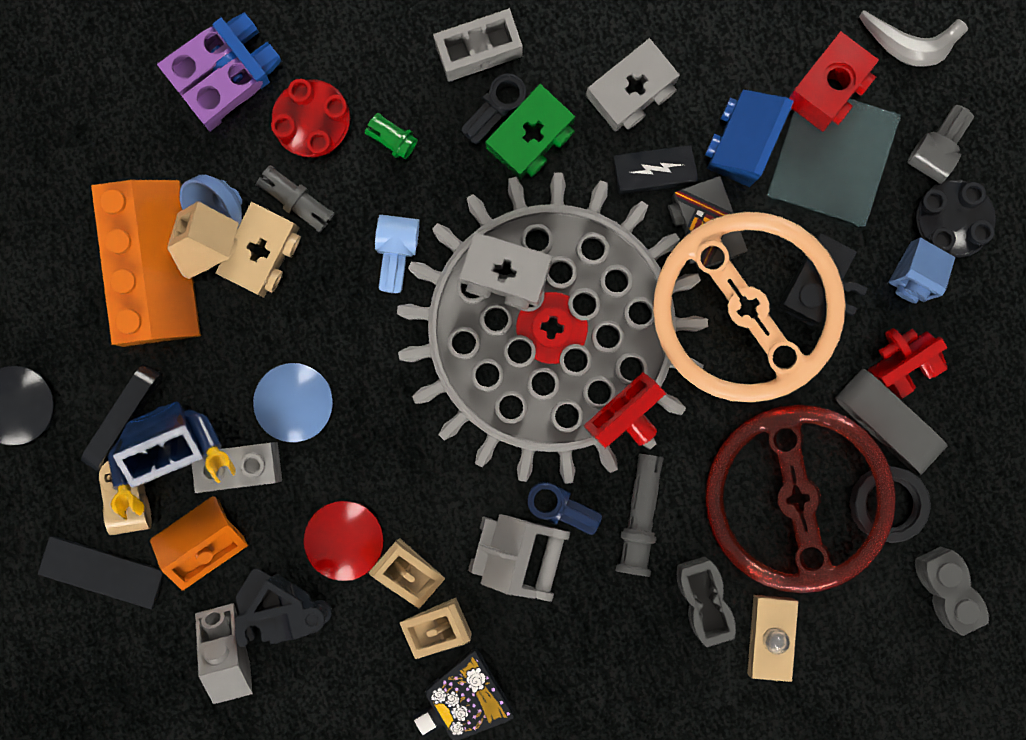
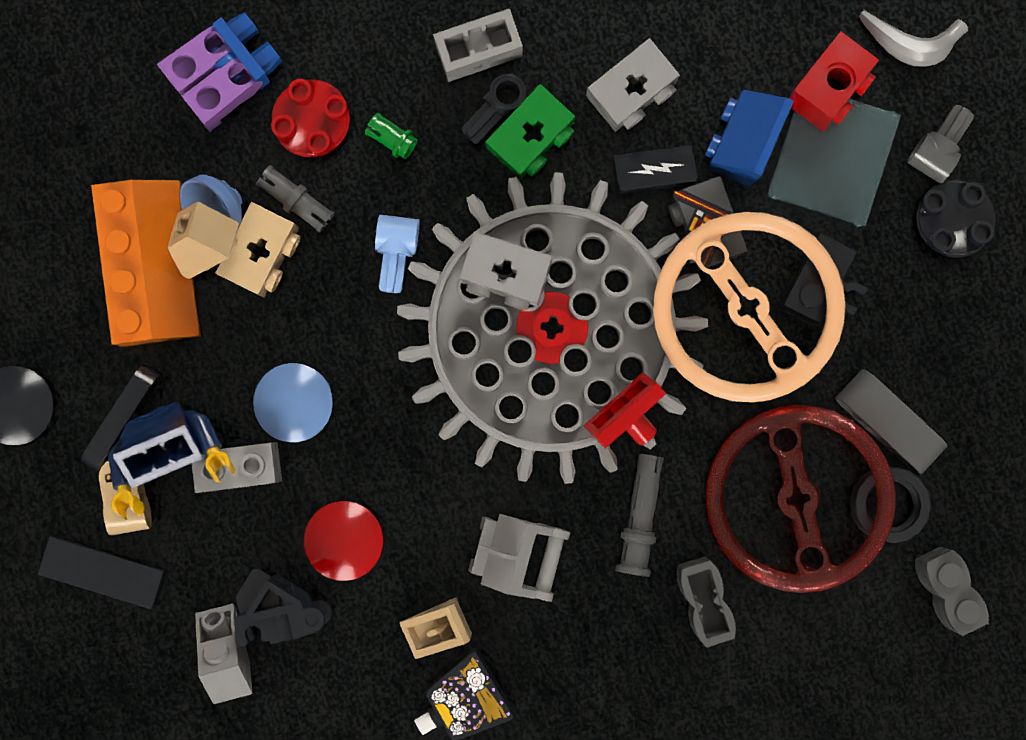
orange panel [150,496,248,591] -> none
tan slope [369,538,445,608] -> none
dark blue axle [527,482,602,535] -> none
tan piece [747,595,798,682] -> none
red hips [868,328,948,399] -> none
medium blue slope [888,238,955,304] -> none

